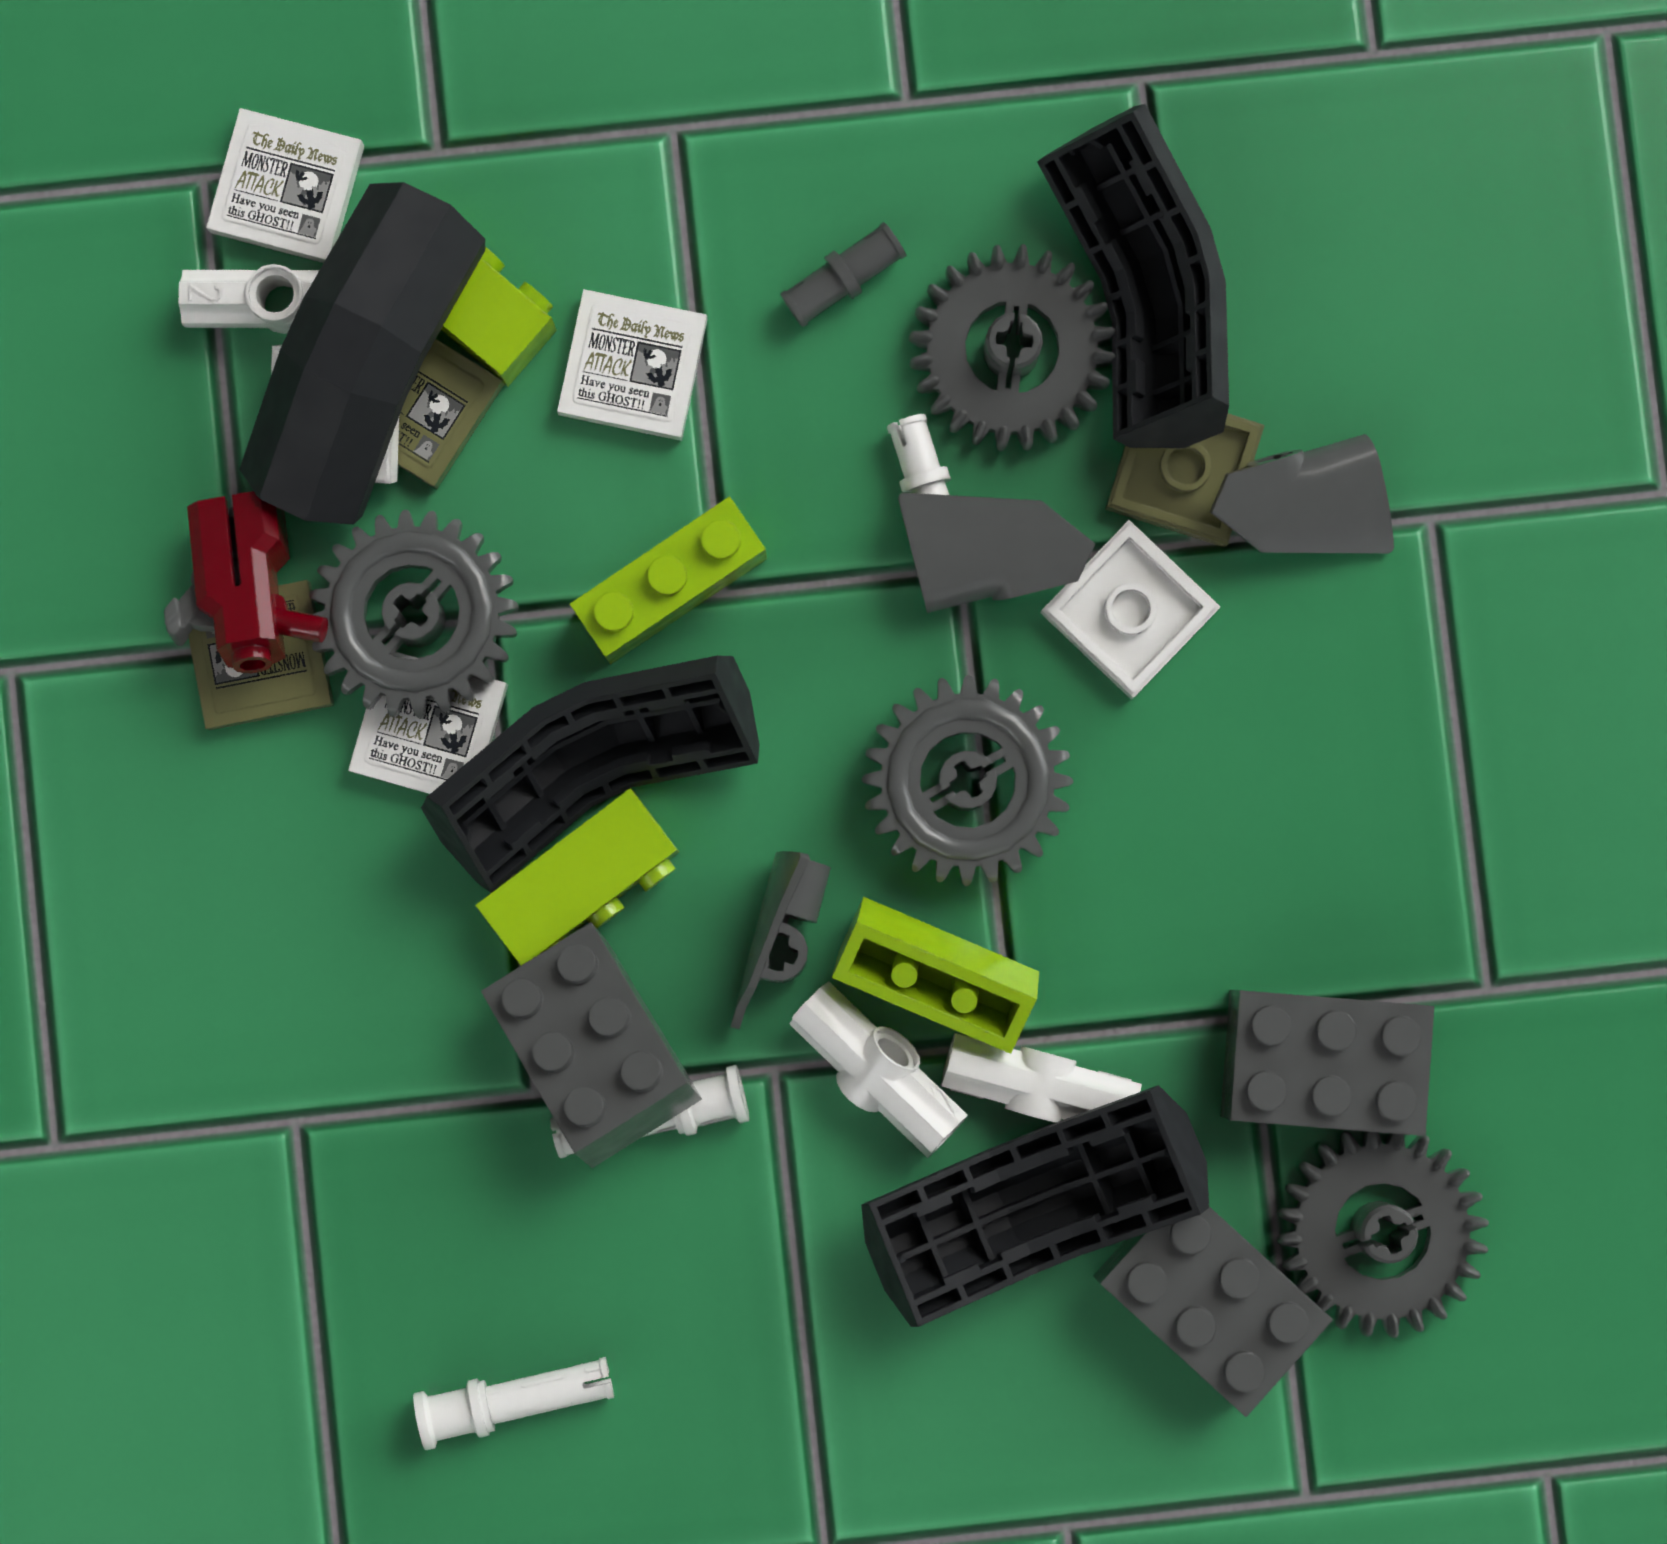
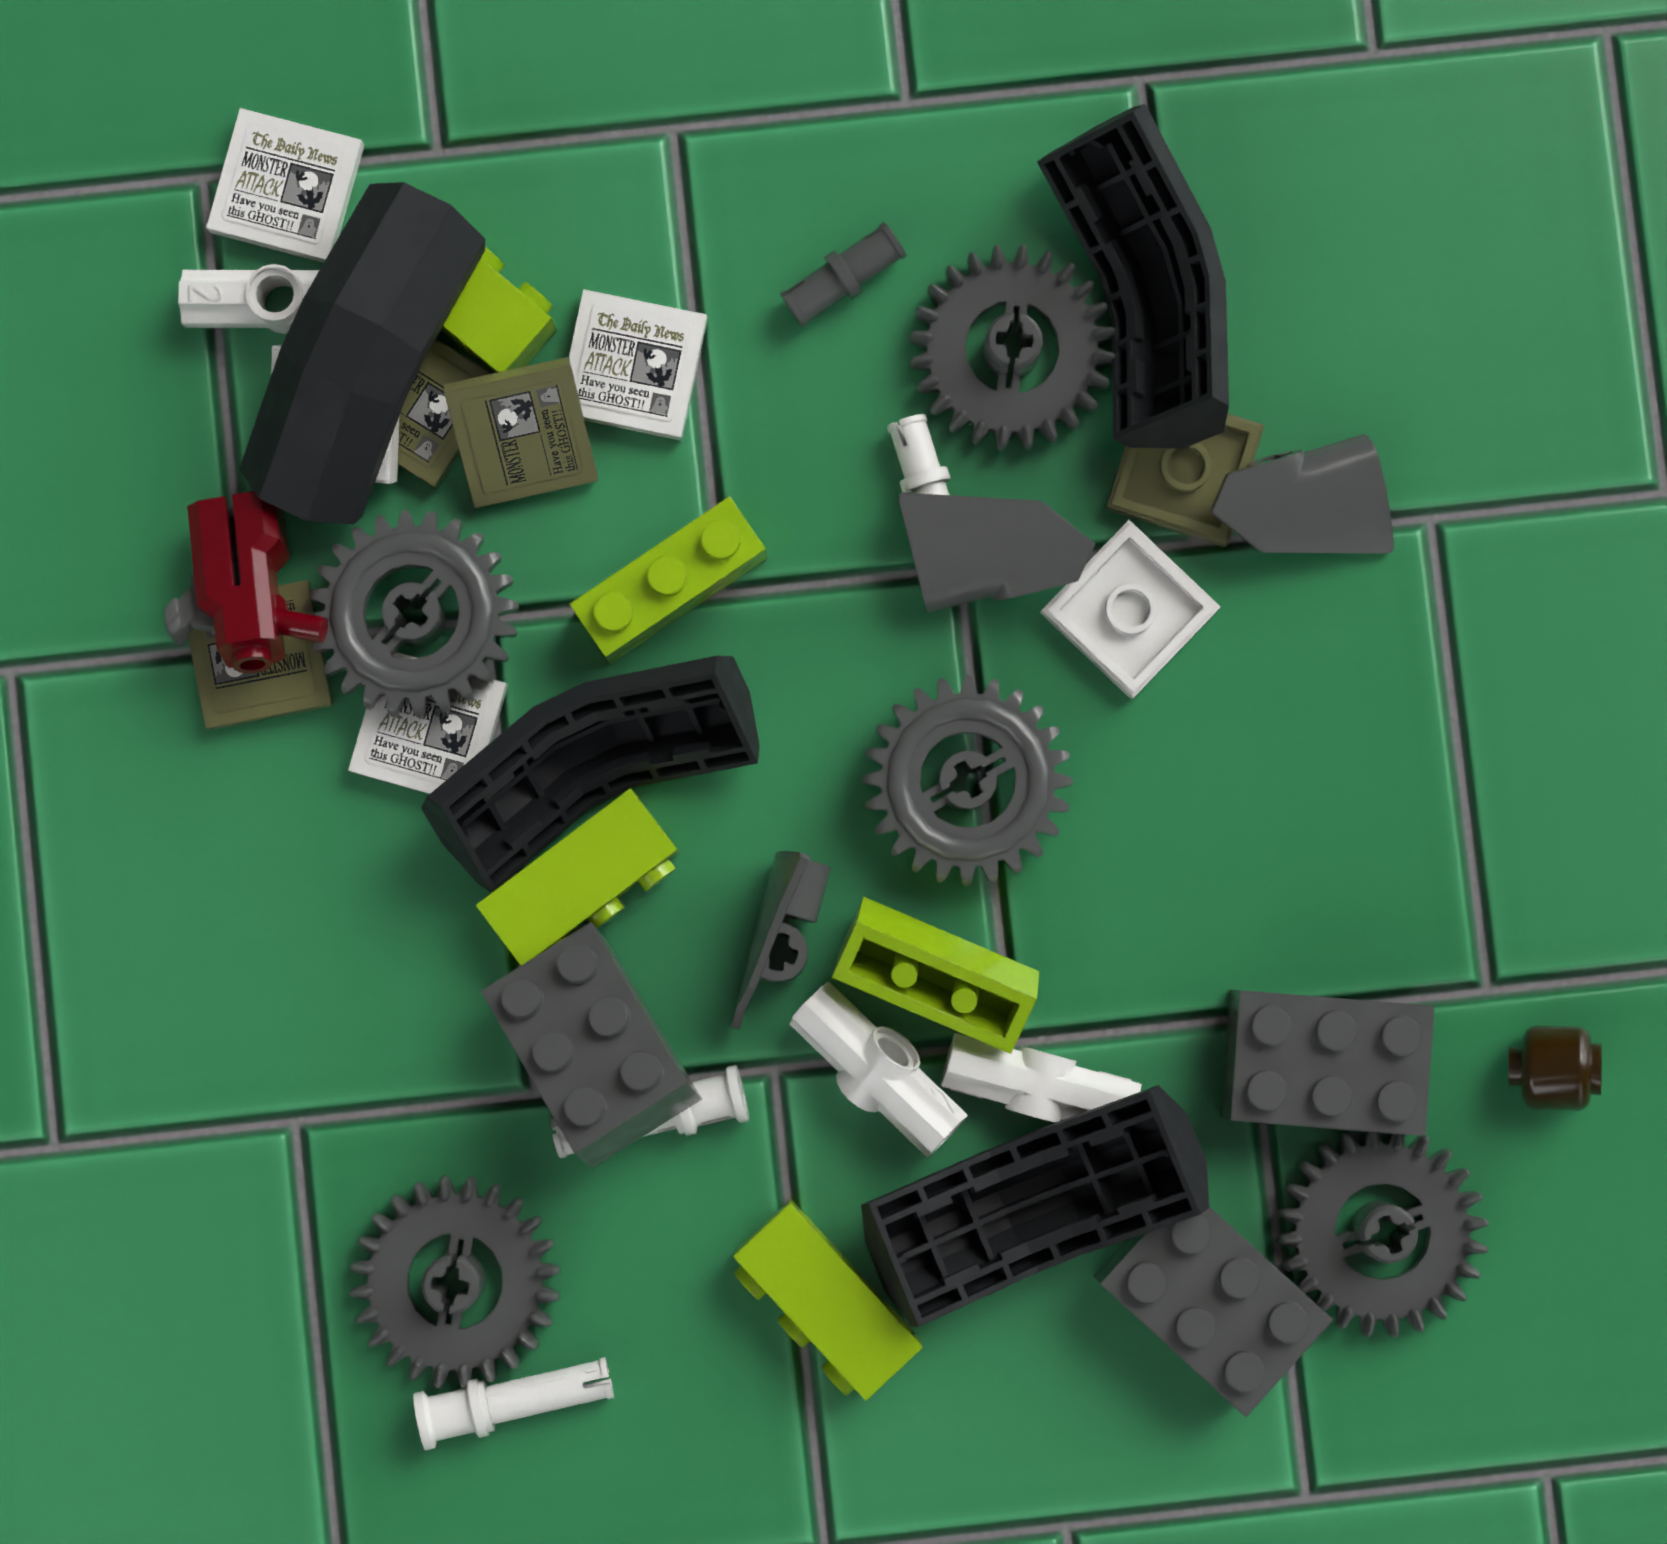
none -> dark grey gear [349,1175,561,1389]
none -> olive tile [444,357,598,508]
none -> lime brick [733,1198,923,1401]
none -> dark brown head [1508,1026,1602,1111]

